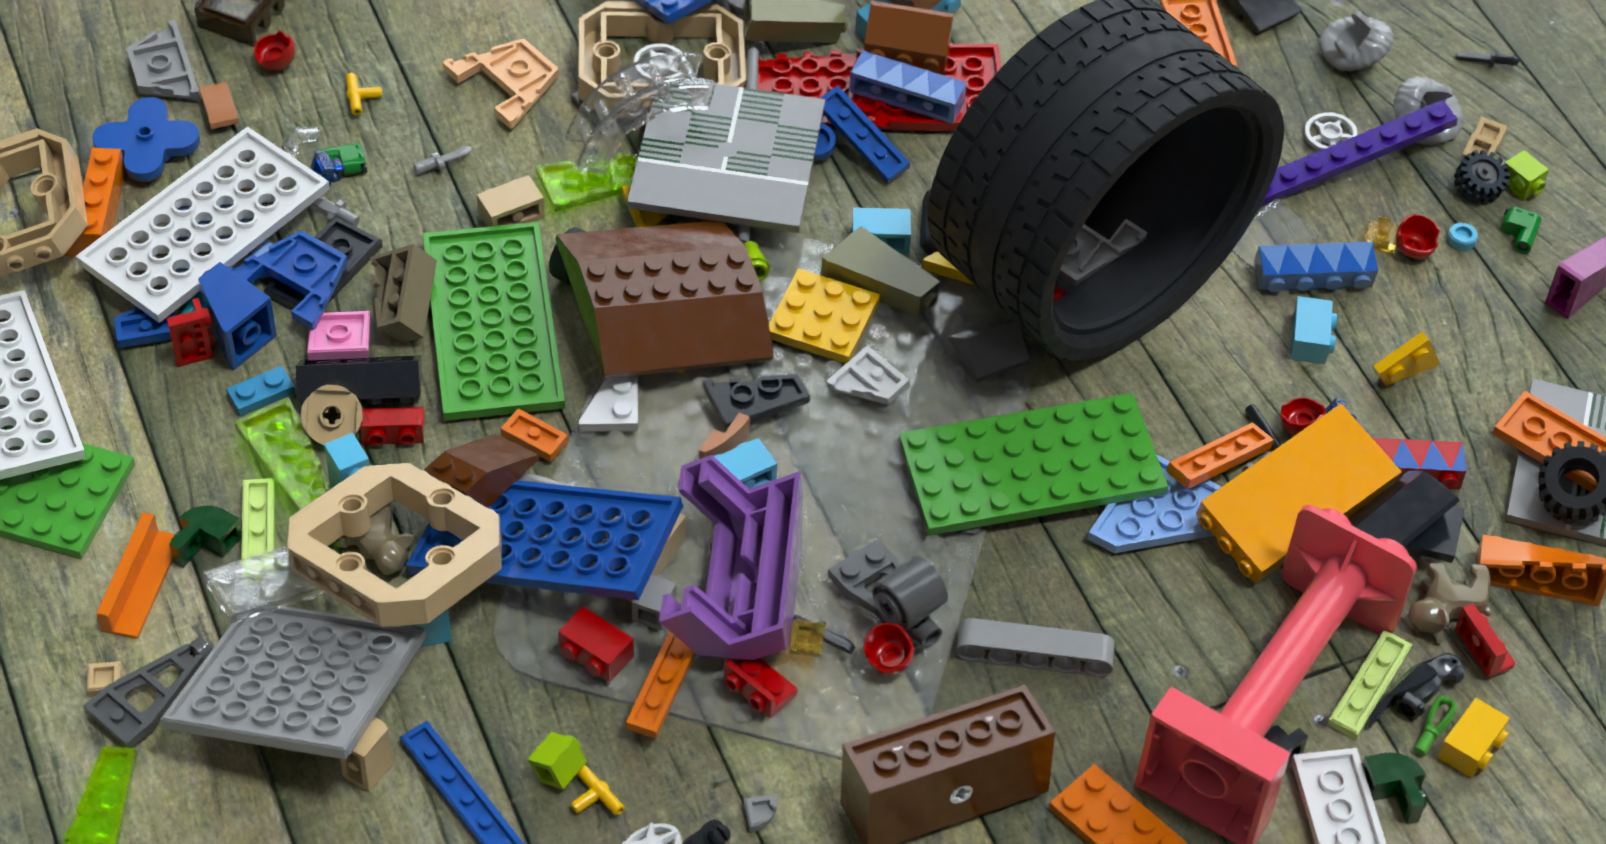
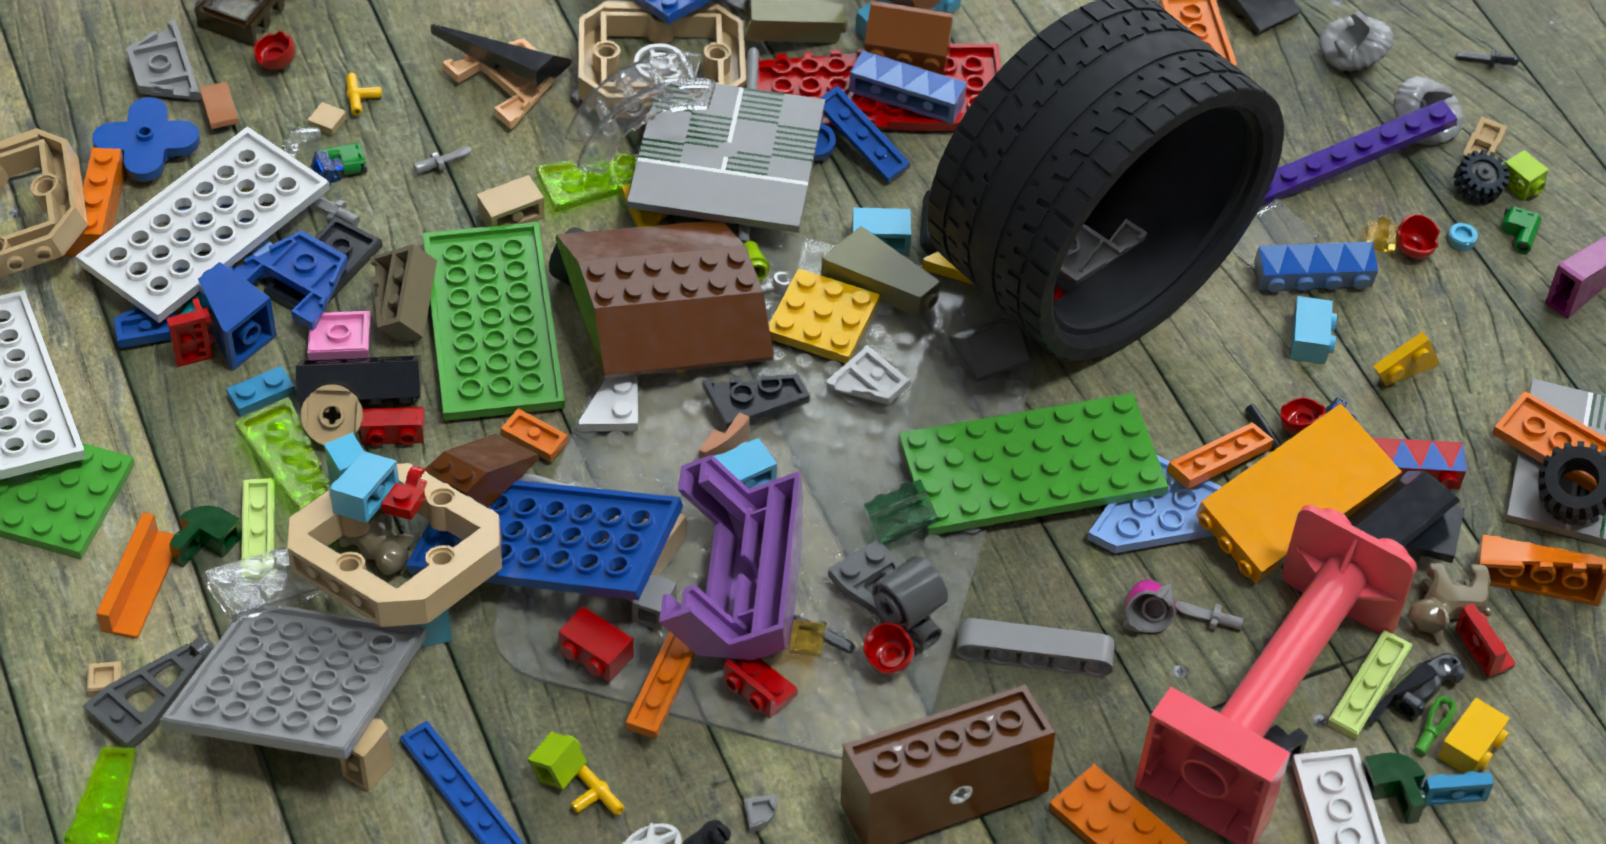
white wheel [1304,113,1357,151] -> none
none -> tan tile [307,102,347,136]
none -> medium azure brick [329,451,399,523]
none -> red plate [381,466,427,520]
none -> black wedge [431,24,572,87]
none -> white hand [761,272,790,295]
none -> clear green plate [864,479,939,546]
none -> light grey hat [1122,579,1176,633]
none -> light grey piece [1175,601,1244,630]
none -> dark azure plate [1422,771,1494,806]

